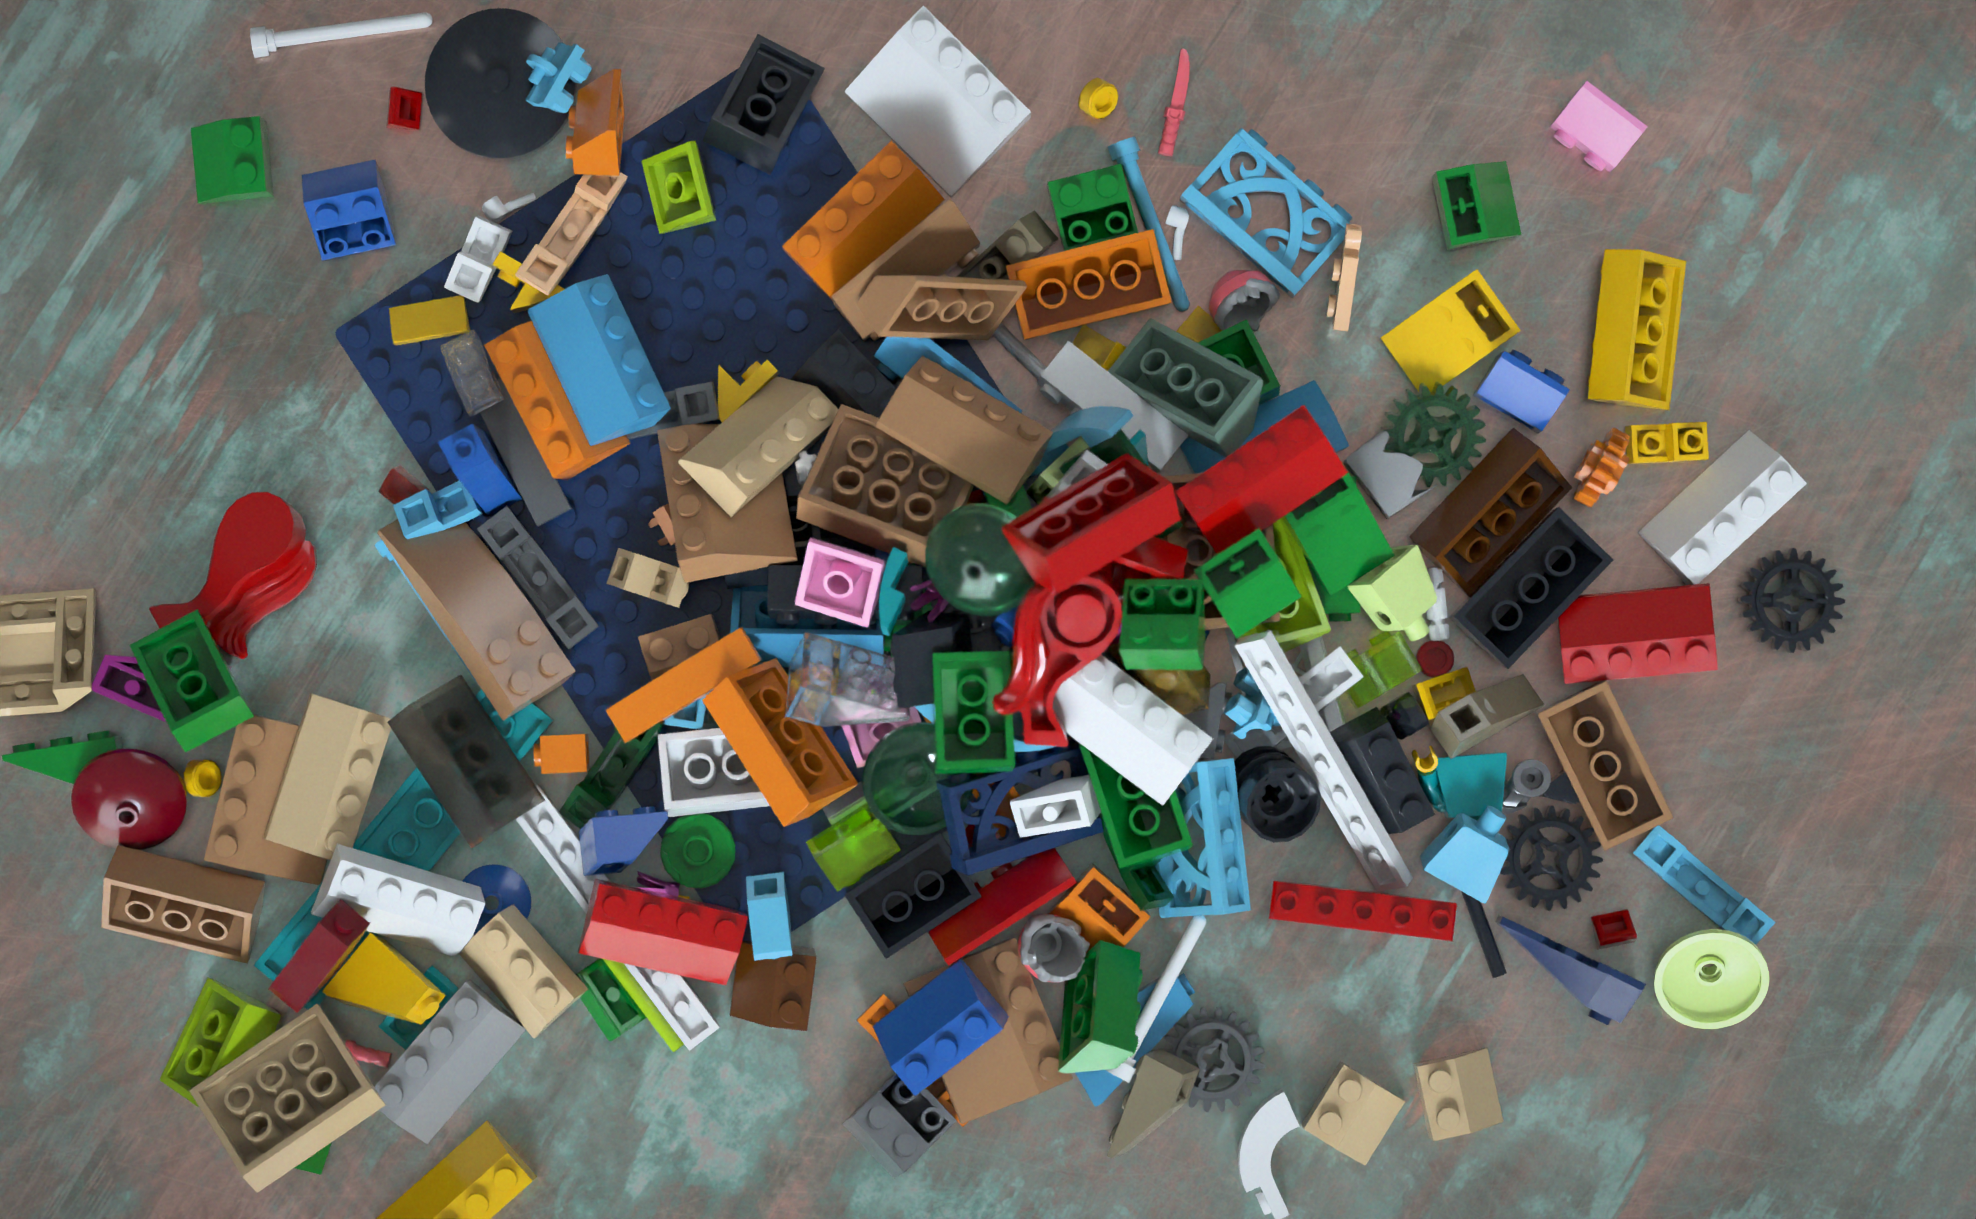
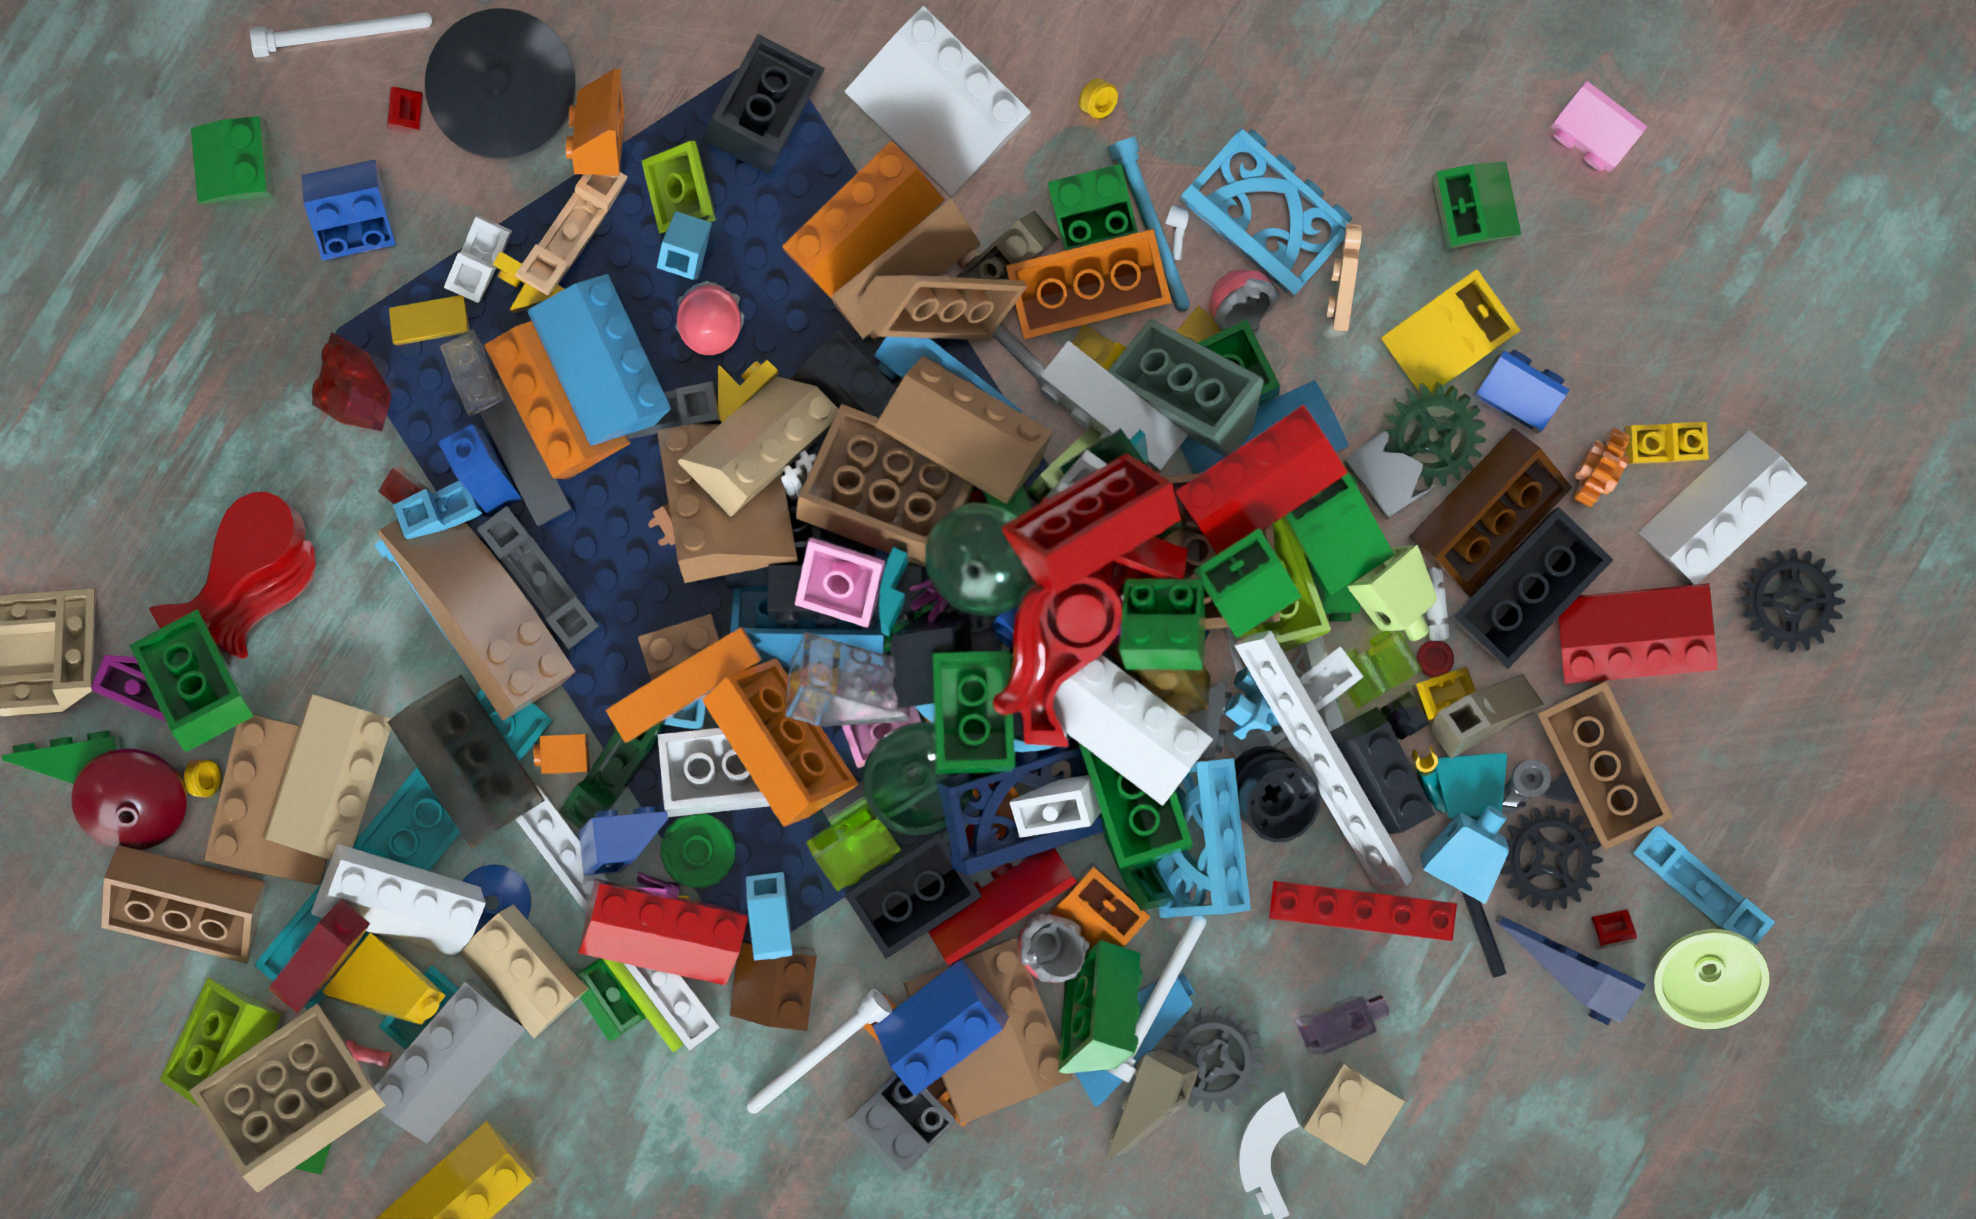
white hand [482,193,536,223] -> none
medium azure hips [525,42,592,113] -> none
tan brick [607,548,689,608] -> none
medium azure slope [1028,406,1134,479] -> none
coral piece [1158,49,1190,157] -> none
tan slope [1413,1047,1503,1141] -> none
yellow slope [1588,249,1686,410] -> none
none -> clear red slope [312,332,392,431]
none -> medium azure slope [657,211,712,280]
none -> coral hair [675,281,745,356]
none -> white piece [746,989,892,1113]
none -> white axle [781,465,806,501]
none -> clear purple torso [1295,994,1390,1055]

